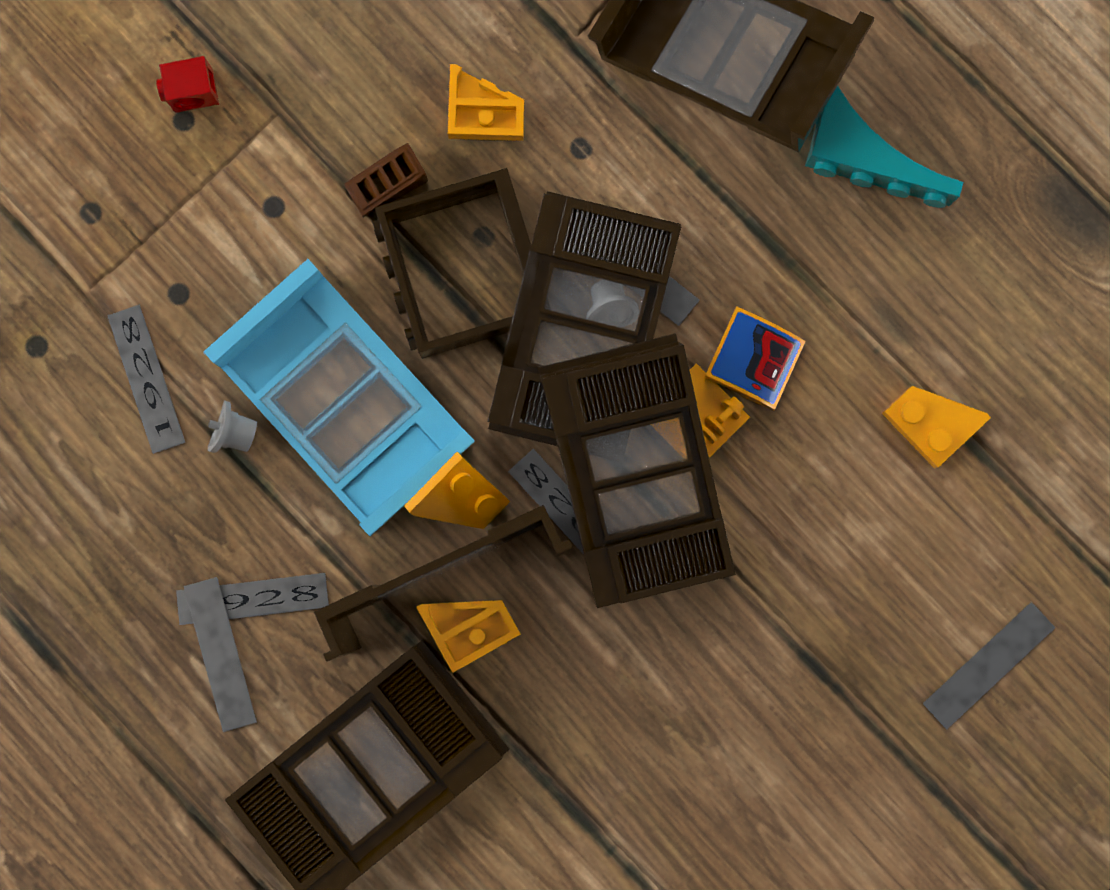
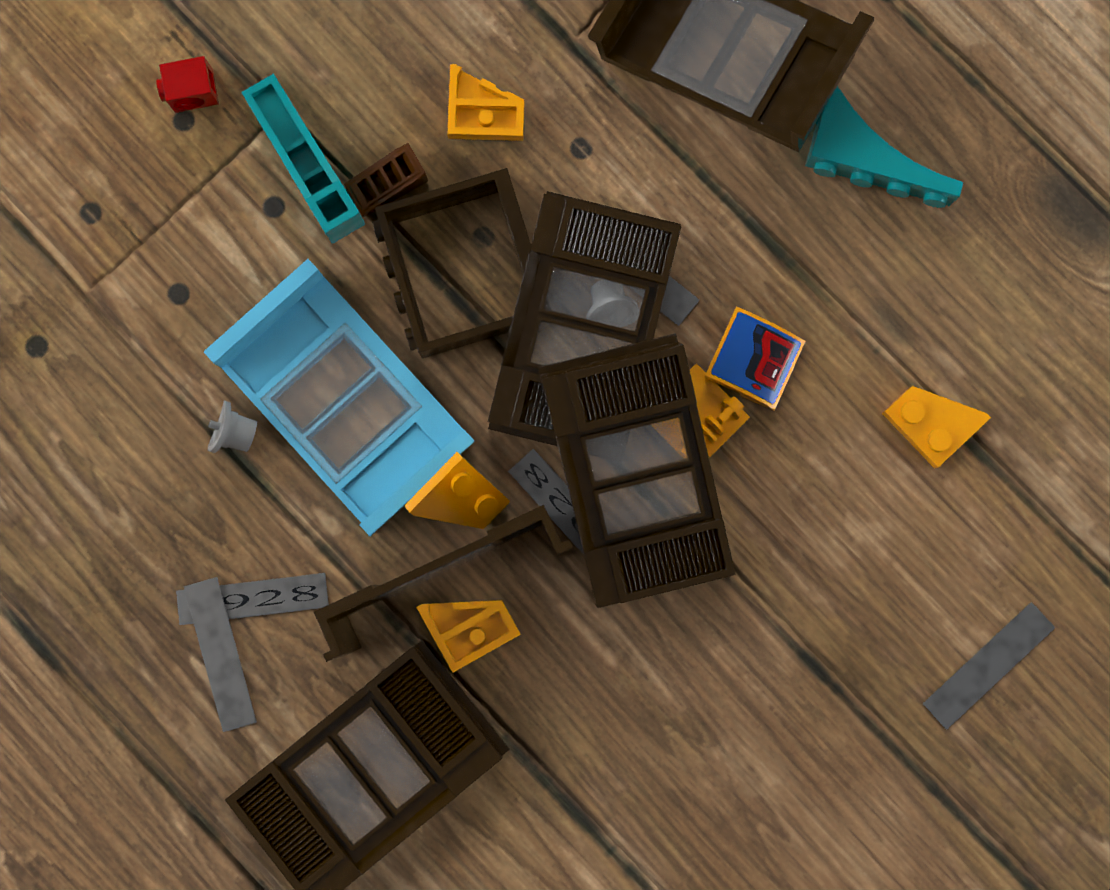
flat silver sticker [107,304,186,454] -> none
none -> teal arch [241,73,365,244]

